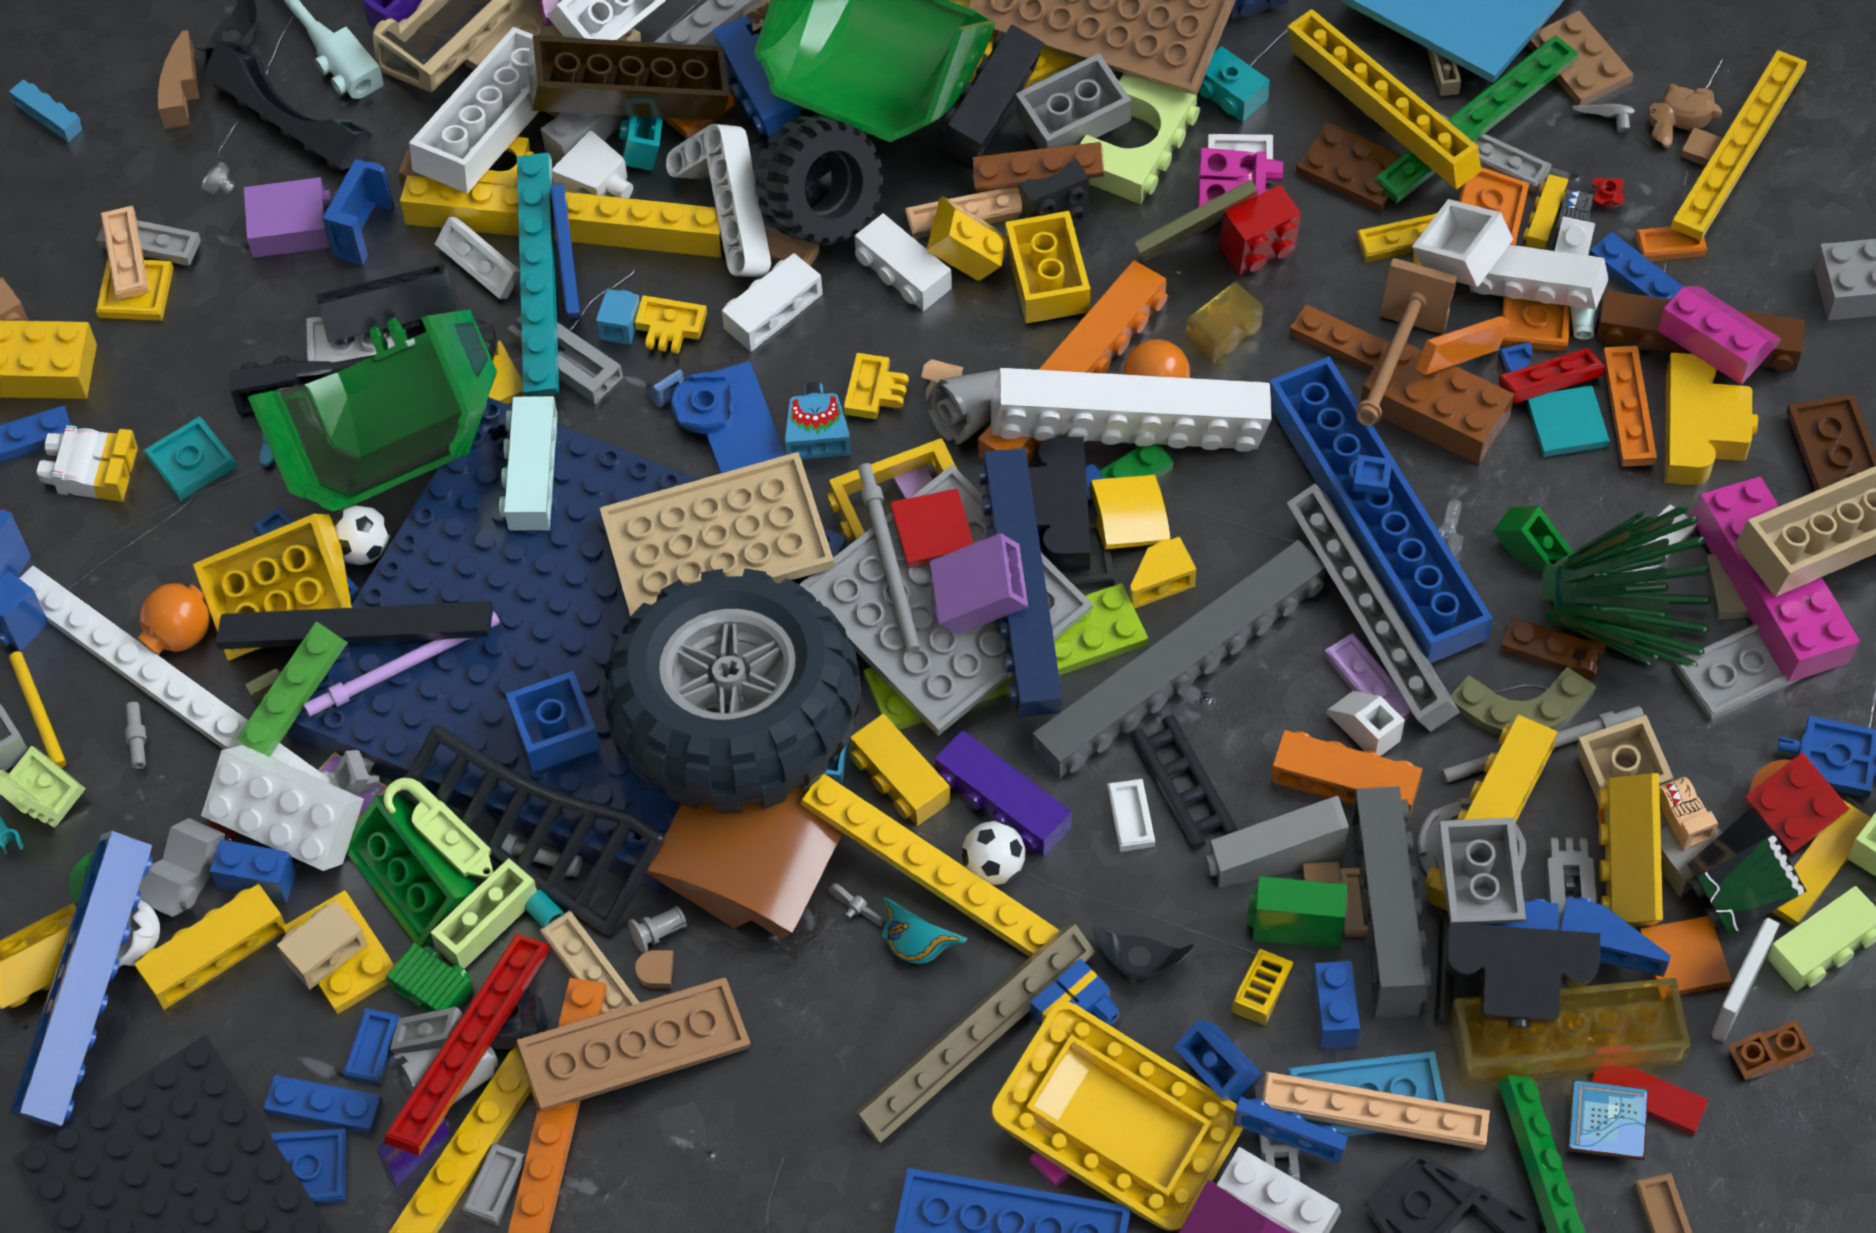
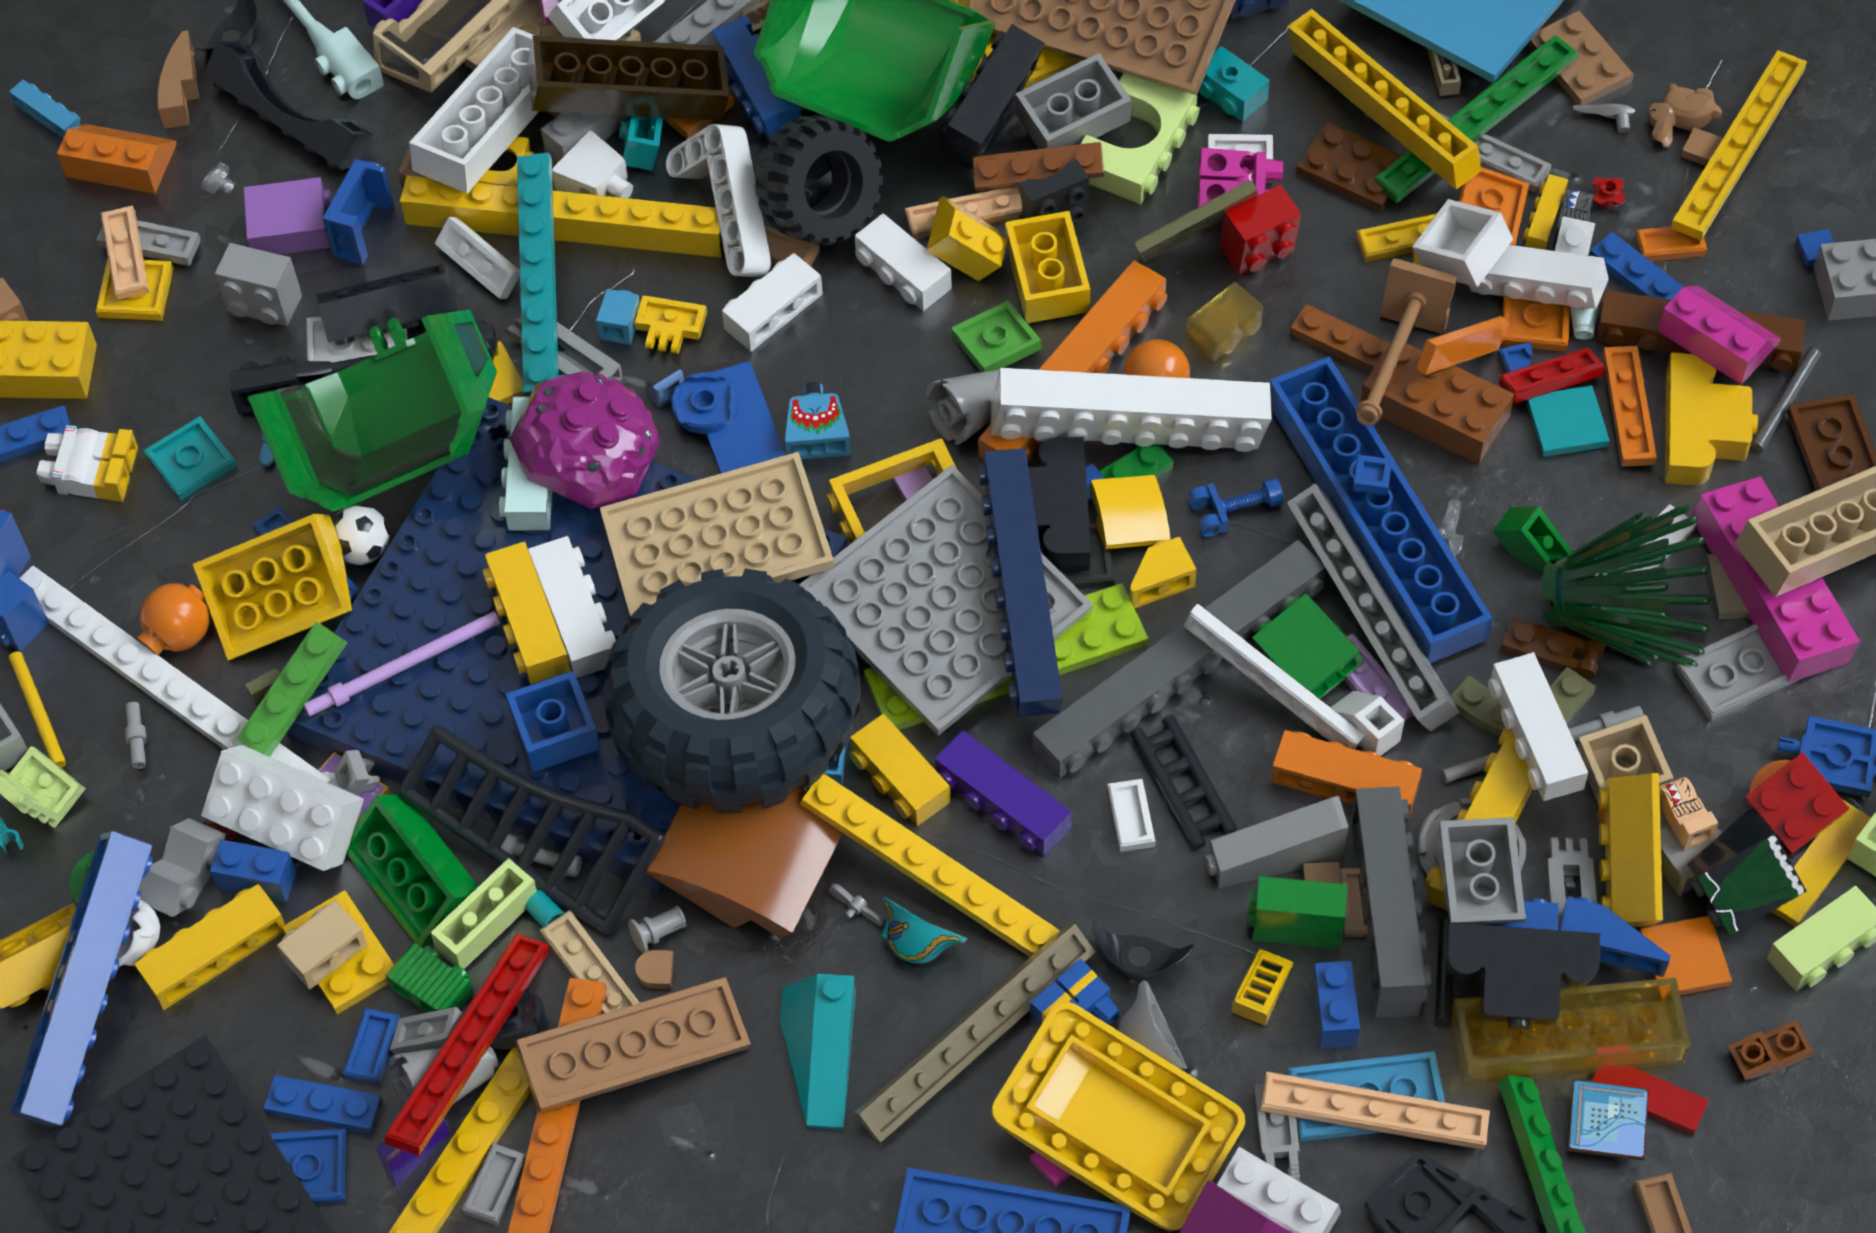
black tile [216,601,494,649] -> none
yellowish green plate [383,778,493,879] -> none
blue tile [550,184,581,320] -> none
yellow hinge [844,353,909,419] -> none
light grey bar [858,463,920,653] -> none
red tile [890,488,974,569] -> none
light nougat plate [921,359,963,383] -> none
medium lavender brick [930,533,1028,635] -> none
white piece [961,821,1025,885] -> none
blue brick [1173,1020,1263,1102] -> none
blue plate [1233,1097,1348,1164] -> none
white tile [1711,918,1780,1044] -> none
none -> orange slope [57,124,177,194]
none -> light grey brick [215,243,302,326]
none -> yellow brick [482,541,571,685]
none -> magenta rock [509,371,660,509]
none -> white brick [528,536,616,678]
none -> teal wedge [780,974,856,1130]
none -> bright green plate [951,300,1042,372]
none -> light grey hat [1118,980,1187,1070]
none -> white tile [1184,604,1365,749]
none -> blue bar [1188,478,1284,538]
none -> green brick [1252,593,1364,699]
none -> white brick [1488,652,1588,801]
none -> dark grey bar [1751,347,1821,453]
none -> blue tile [1795,229,1834,267]

